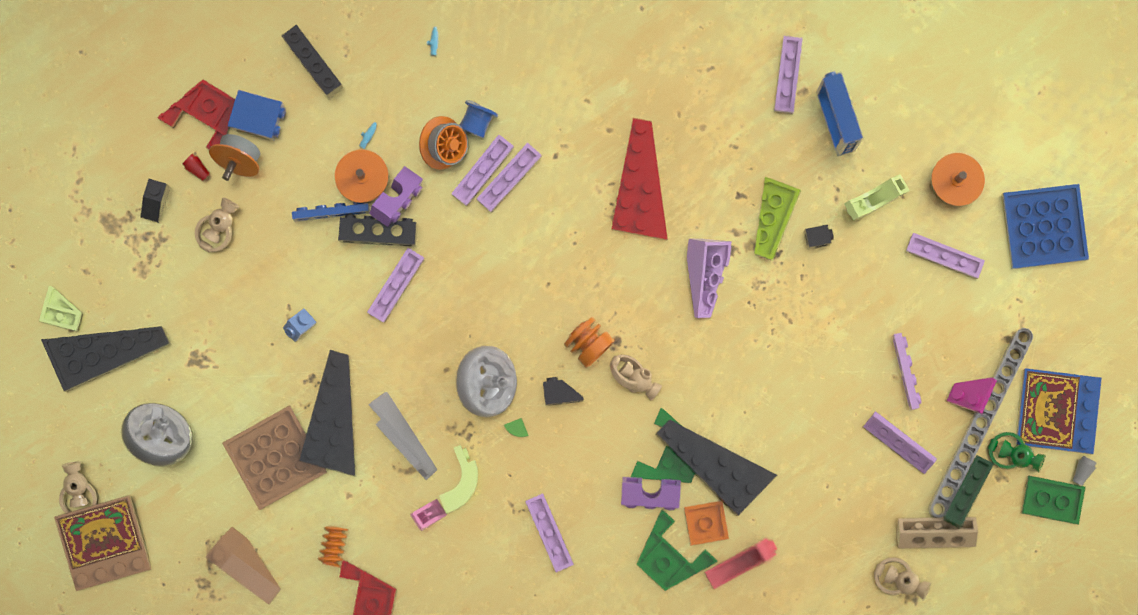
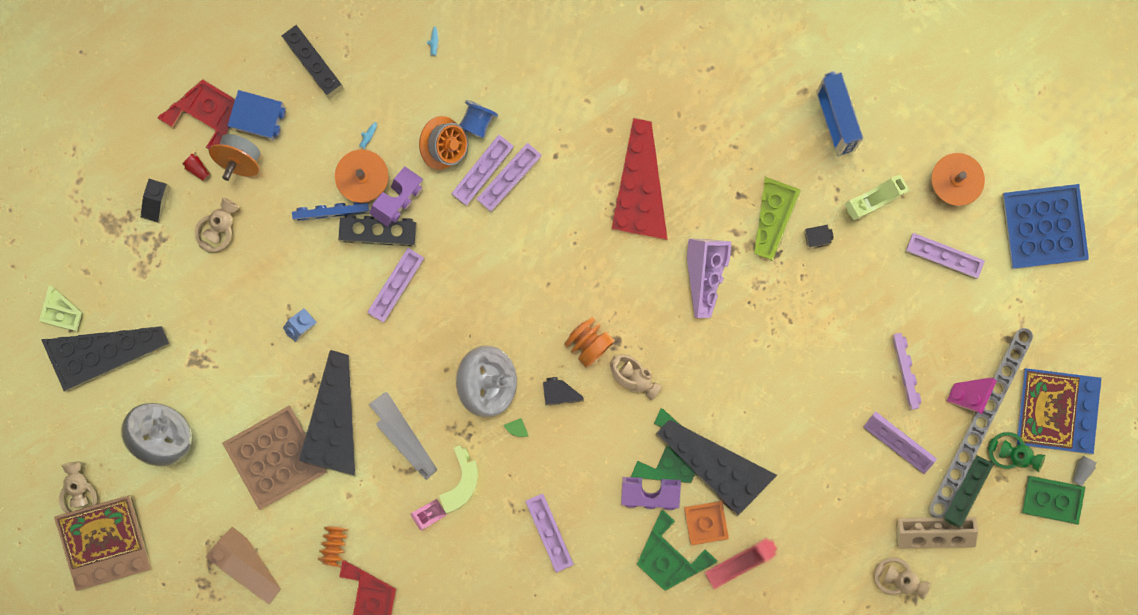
lavender plate [774,36,803,114] -> none

